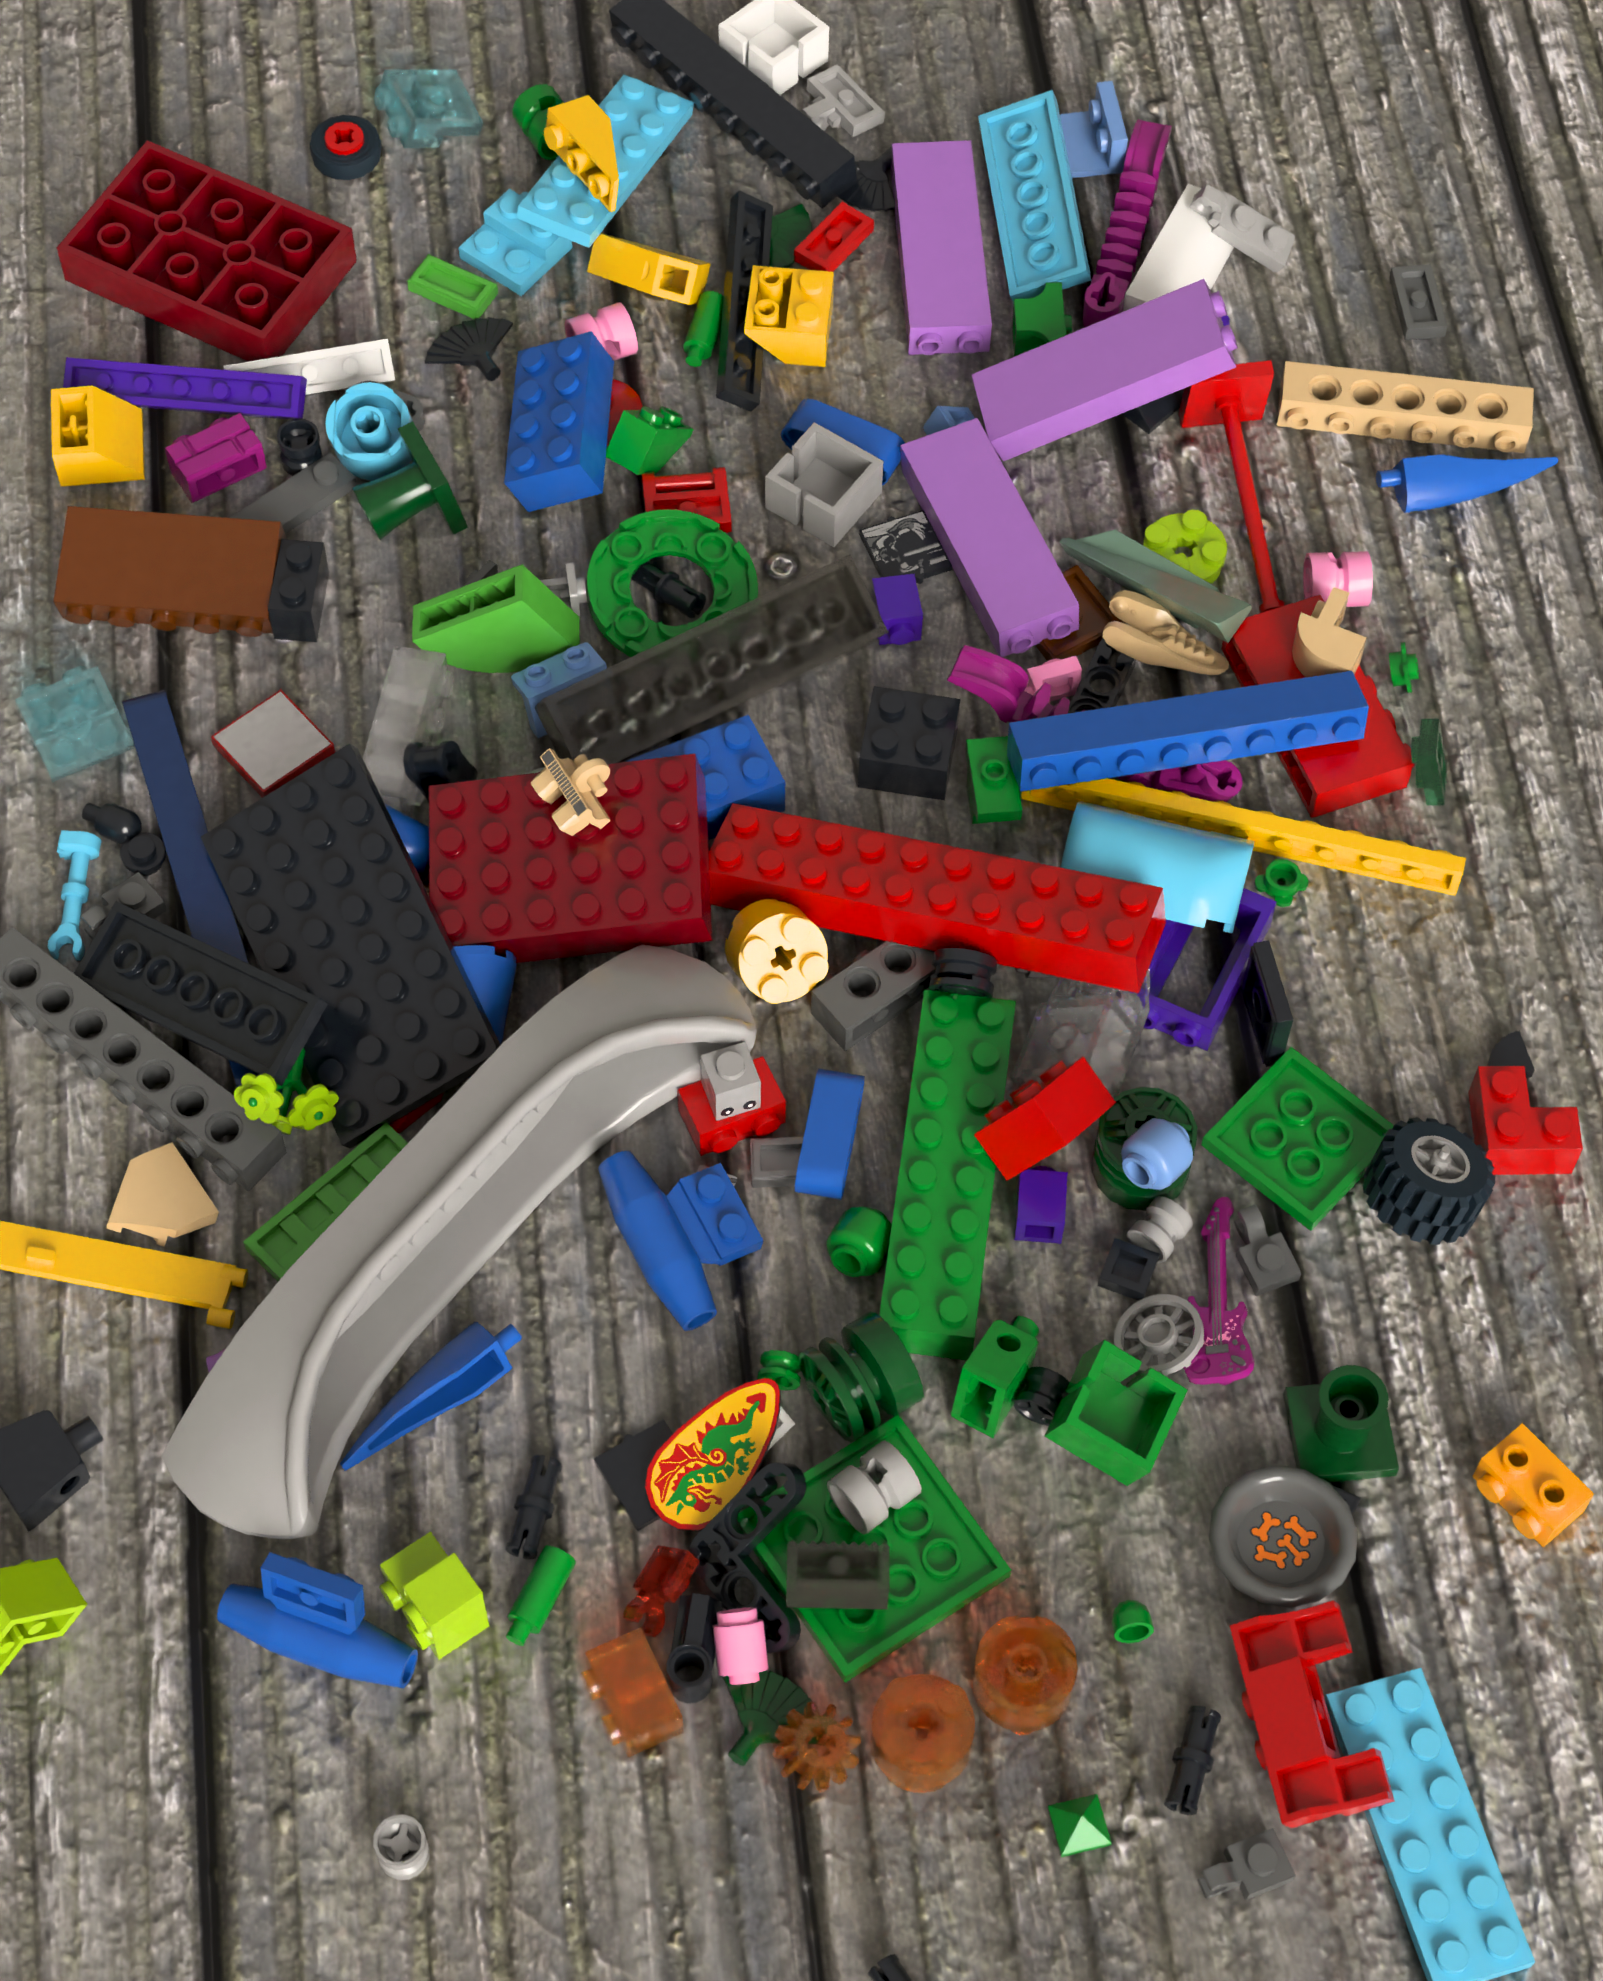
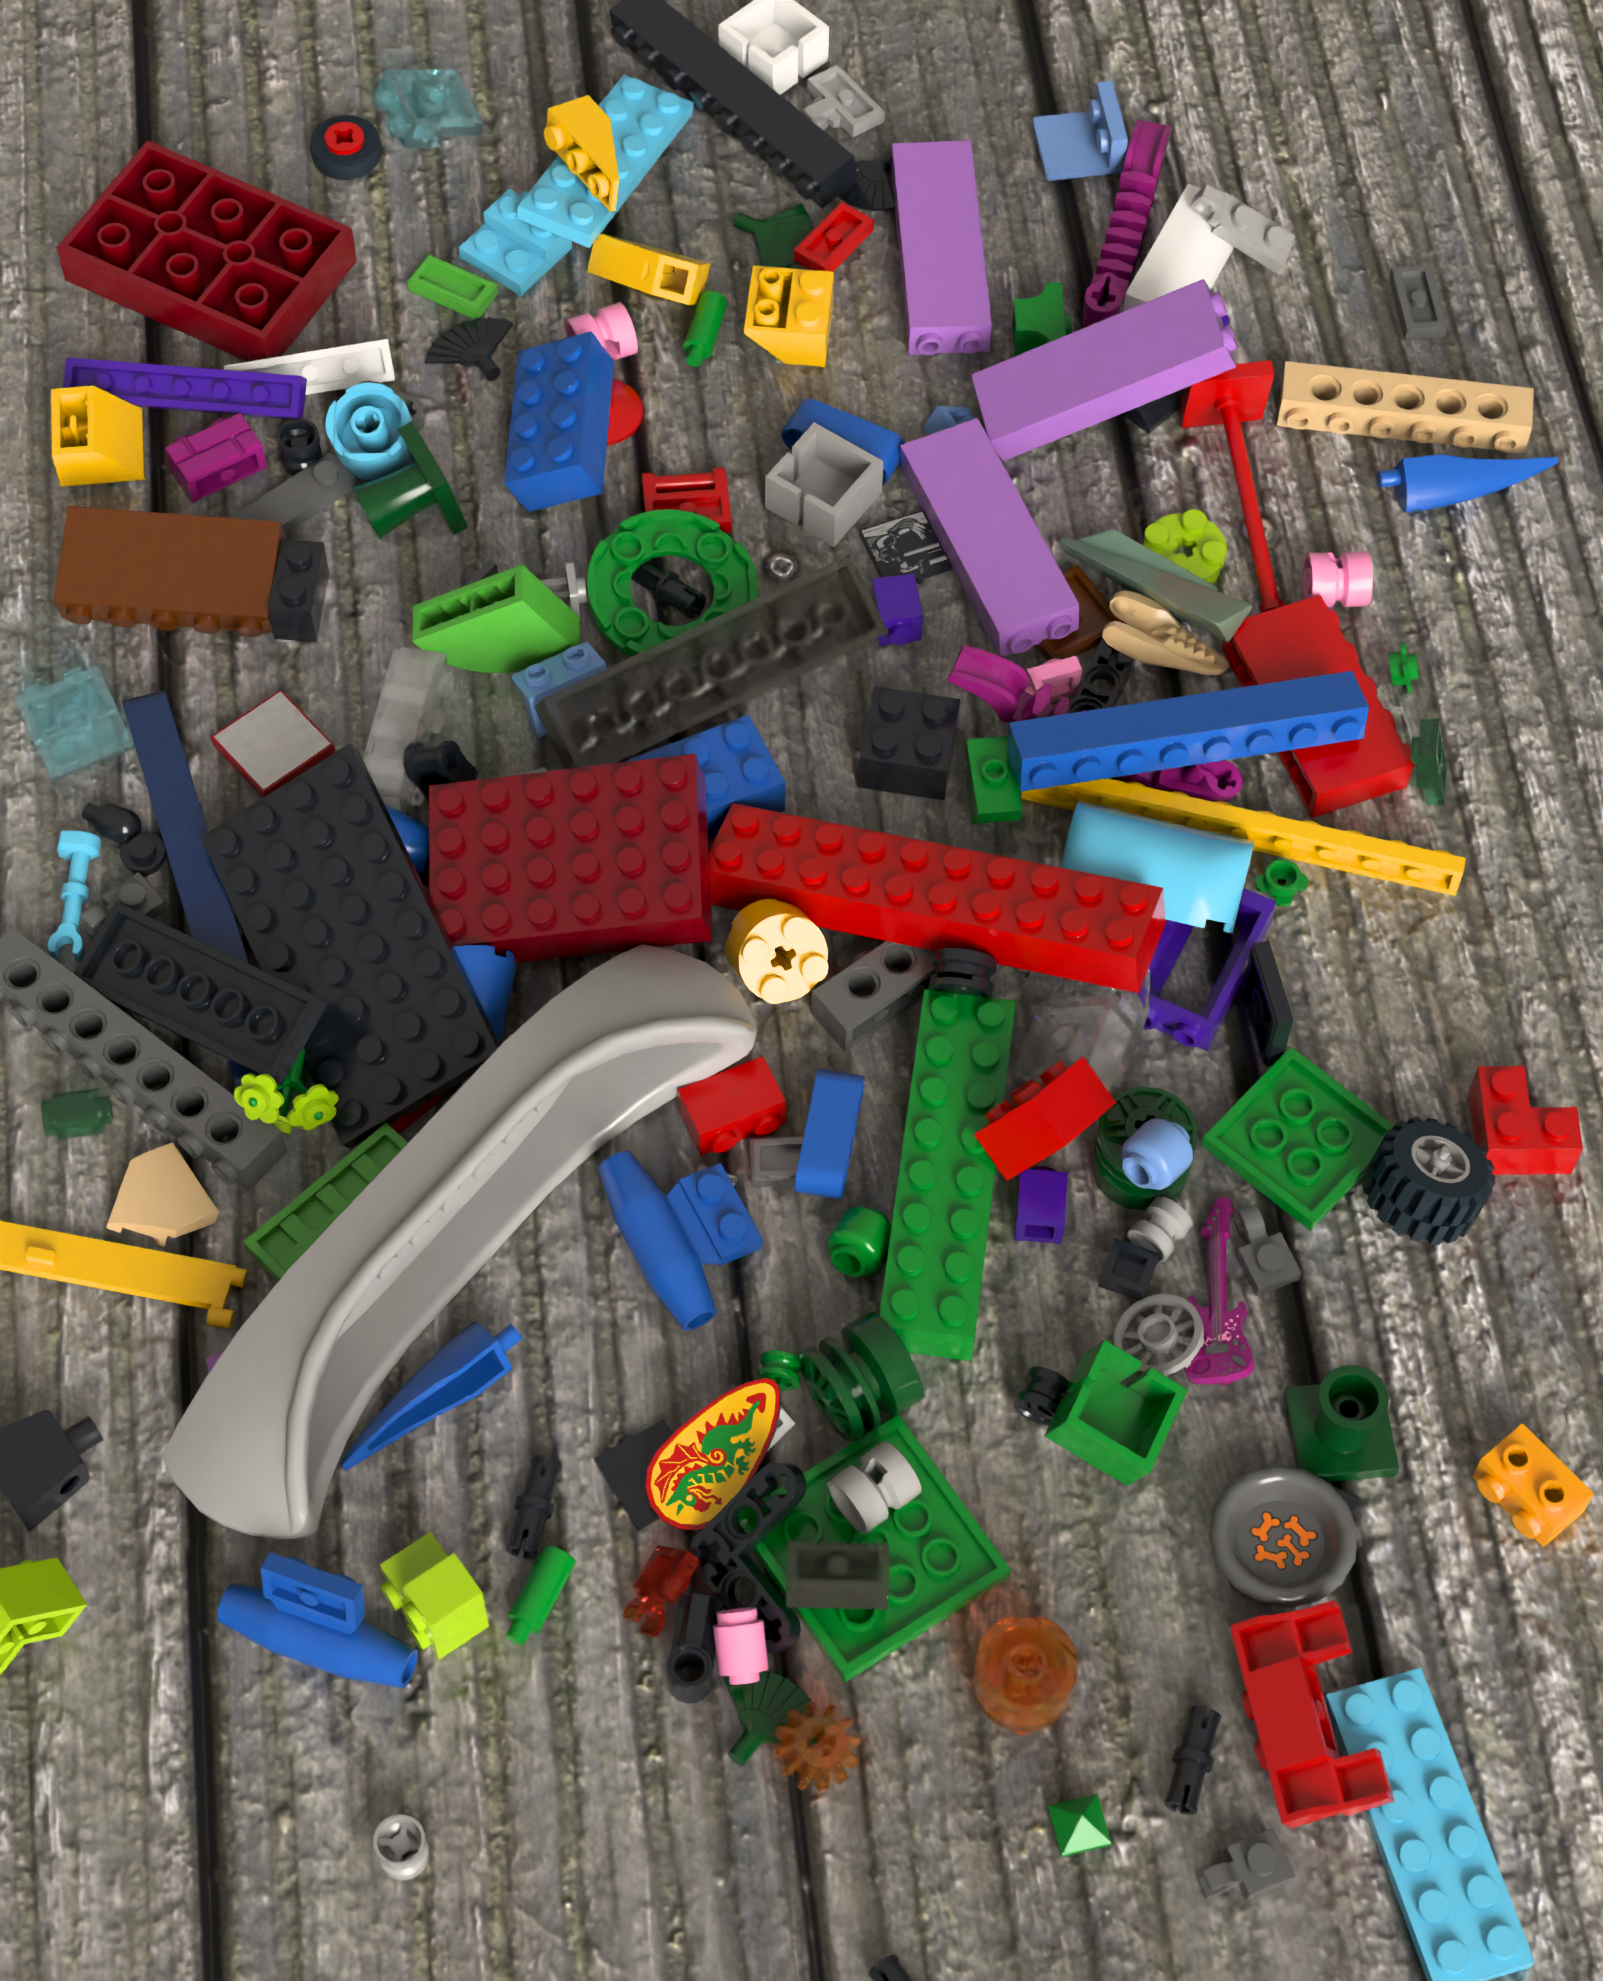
green wheel [512,84,564,160] -> none
tan hips [531,748,611,836] -> none
clear orange brick [581,1627,684,1758] -> none
green slope [606,406,694,475] -> none
light grey brick [700,1042,761,1121] -> none
black plate [716,191,773,412] -> none
clear orange brick [870,1674,975,1793] -> none
green torso [951,1316,1039,1438] -> none
medium azure plate [978,90,1091,303] -> none
green hinge [1111,1600,1154,1643] -> none
tan brick [1292,587,1367,678] -> none
black tile [1487,1031,1535,1078] -> none
none -> clear green brick [41,1088,113,1140]

